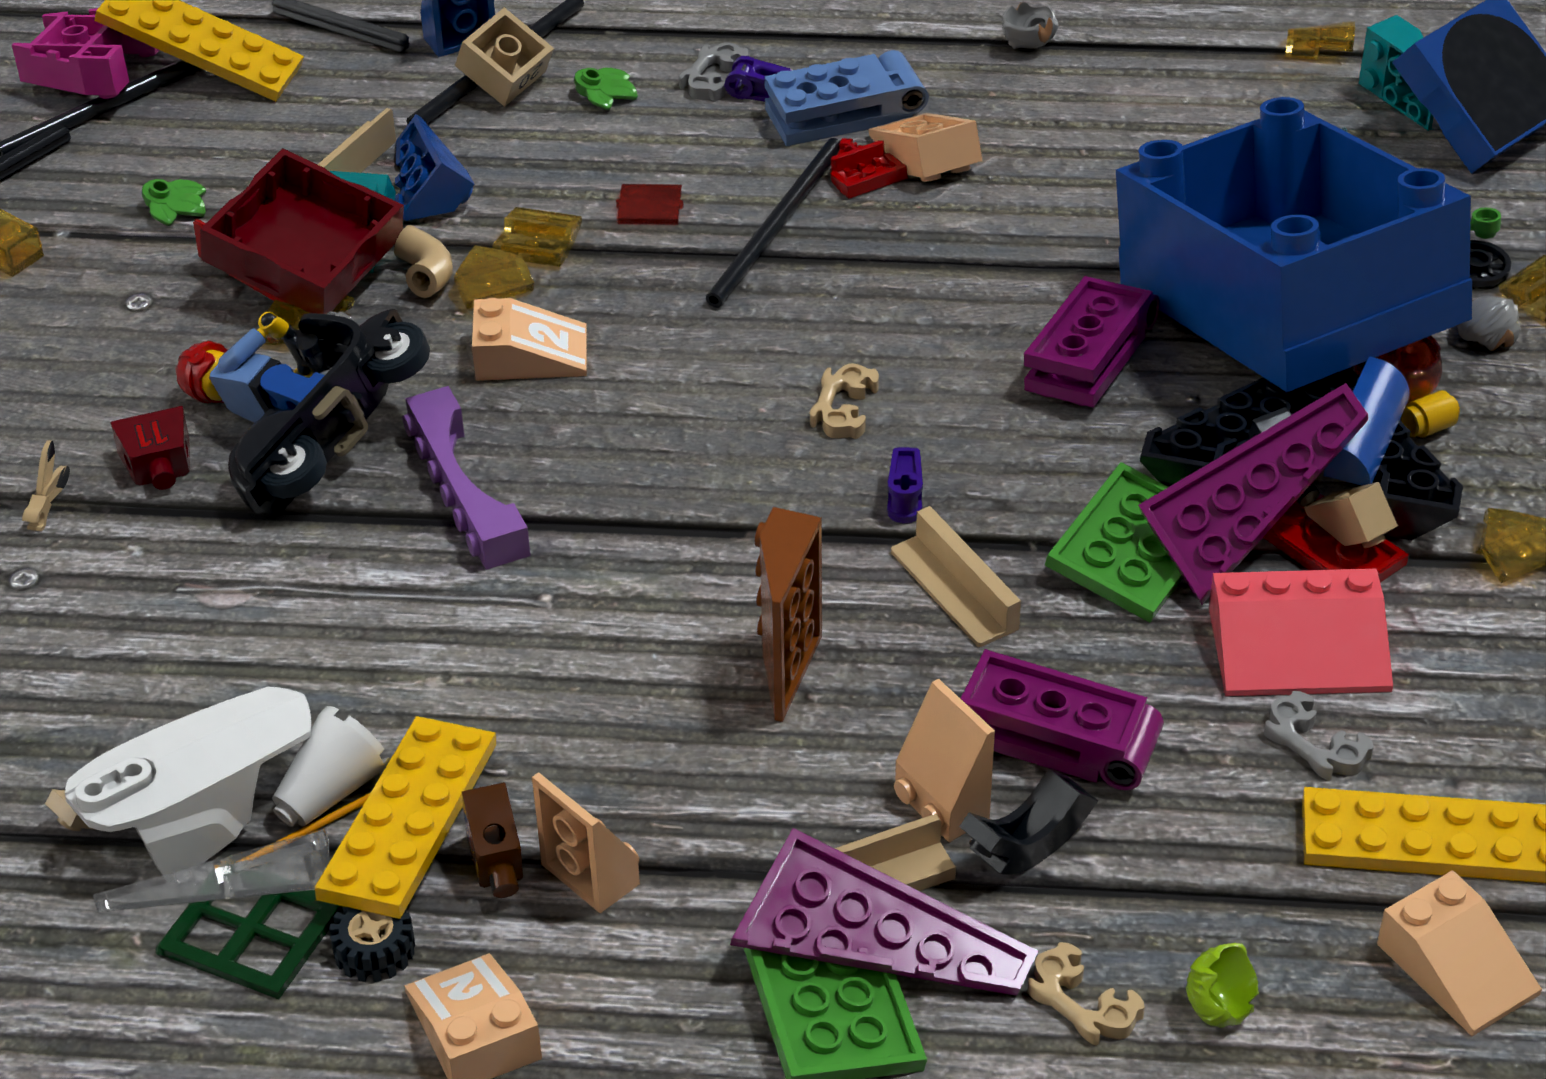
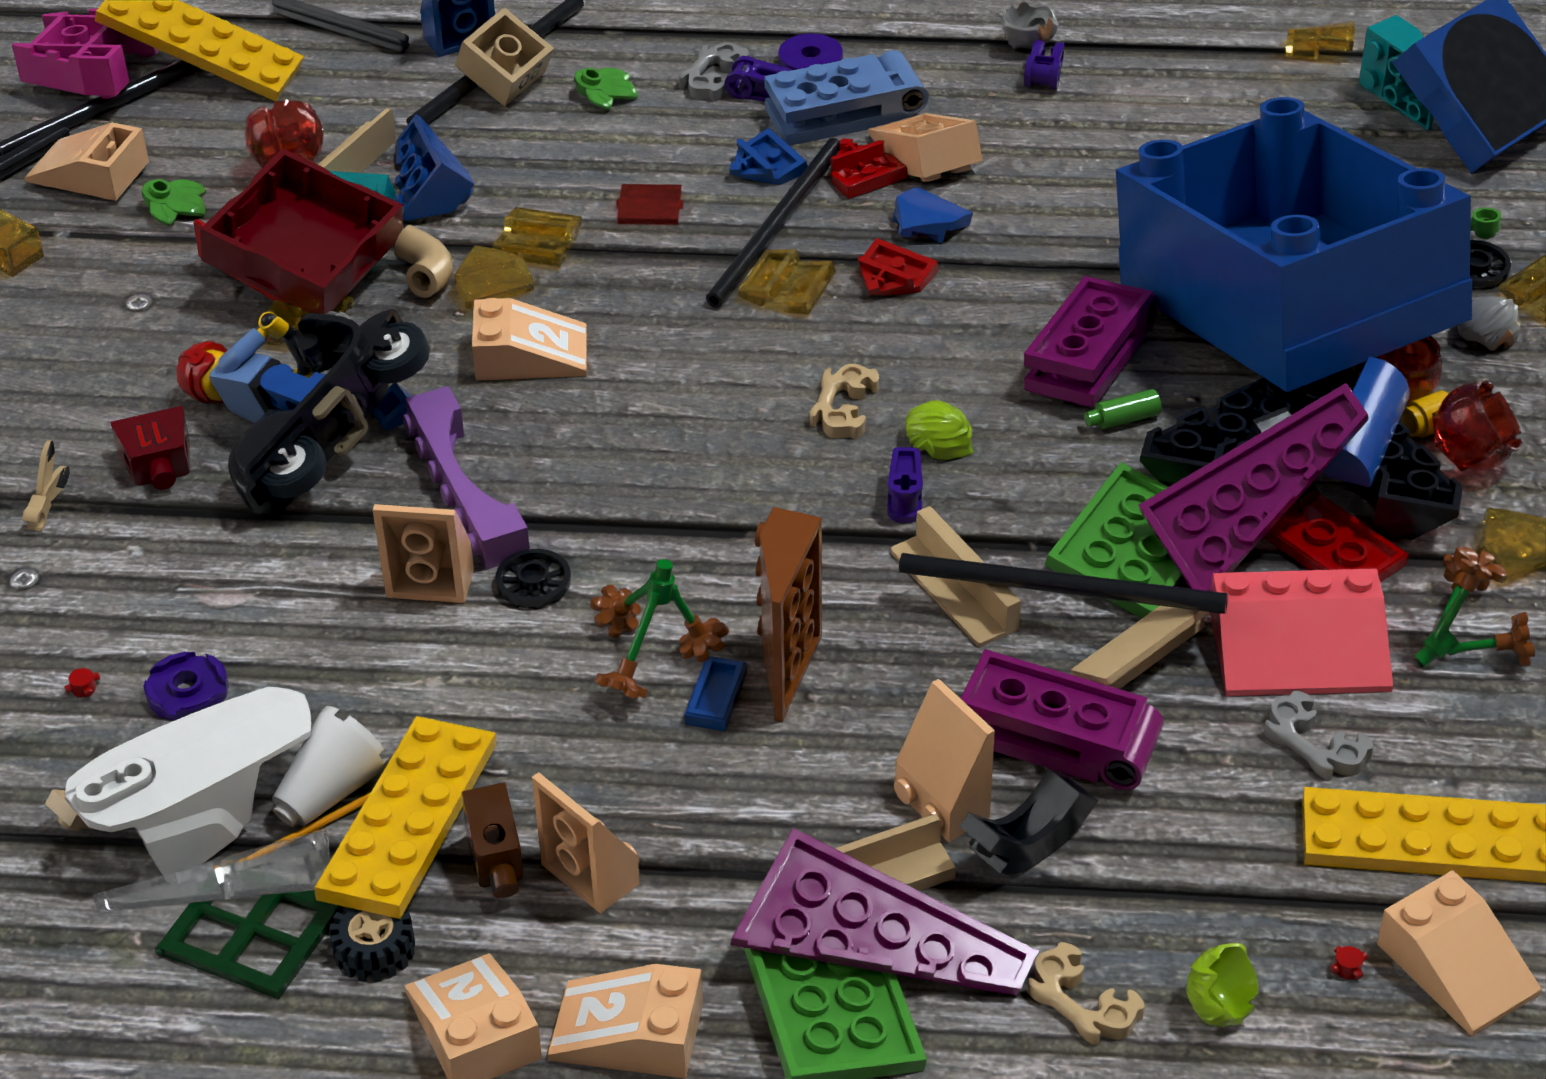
tan slope [1304,482,1398,548] -> none
none -> light nougat slope [25,122,149,201]
none -> red piece [64,668,100,698]
none -> dark purple tile [143,652,229,721]
none -> clear red piece [245,100,324,168]
none -> blue slope [372,382,411,431]
none -> light nougat slope [373,504,474,603]
none -> black wheel [496,549,571,609]
none -> light nougat slope [547,964,703,1079]
none -> dark orange plant [590,559,729,699]
none -> blue tile [685,656,747,732]
none -> blue slope [729,128,808,185]
none -> clear yellow slope [738,249,836,314]
none -> dark purple tile [778,33,843,71]
none -> red slope [858,238,939,295]
none -> blue slope [892,187,973,243]
none -> black piece [899,553,1228,614]
none -> lime hair [905,400,974,460]
none -> dark purple piece [1024,40,1065,90]
none -> tan panel [1071,606,1209,689]
none -> bright green cylinder [1084,389,1162,430]
none -> red piece [1330,946,1368,980]
none -> dark orange plant [1413,546,1535,668]
none -> clear red piece [1432,379,1523,472]

